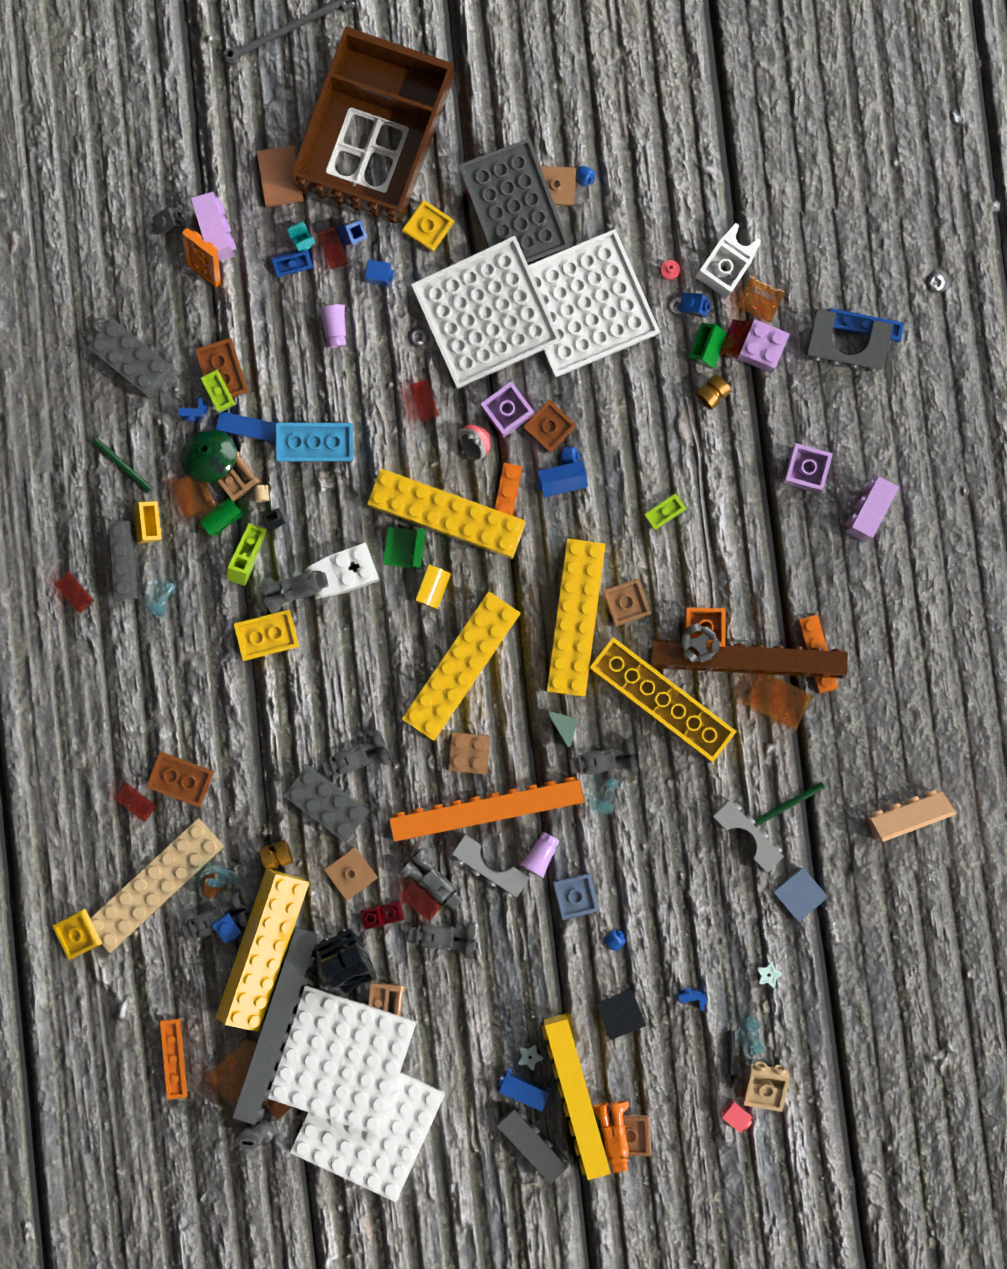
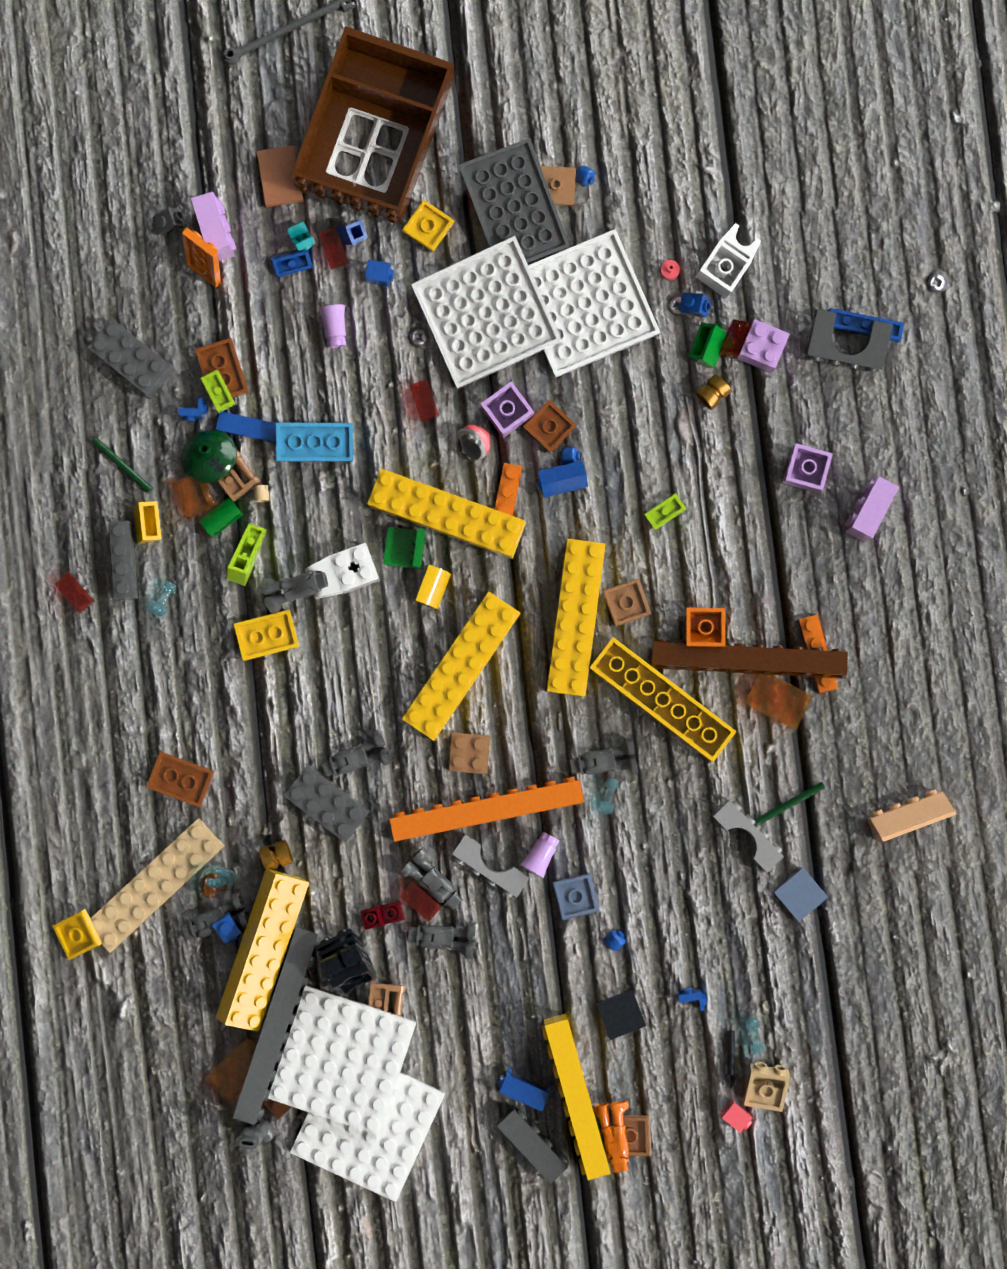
clear red plate [114,783,158,822] -> none
orange plate [160,1018,188,1100] -> none
black plate [262,508,285,532] -> none
medium nougat plate [324,847,379,901] -> none
light aqua plate [518,1045,543,1070] -> none
sand green slope [548,712,578,747] -> none
dark grey piece [681,623,720,663] -> none
clear orange plate [736,275,786,323] -> none
light aqua plate [757,962,782,987] -> none

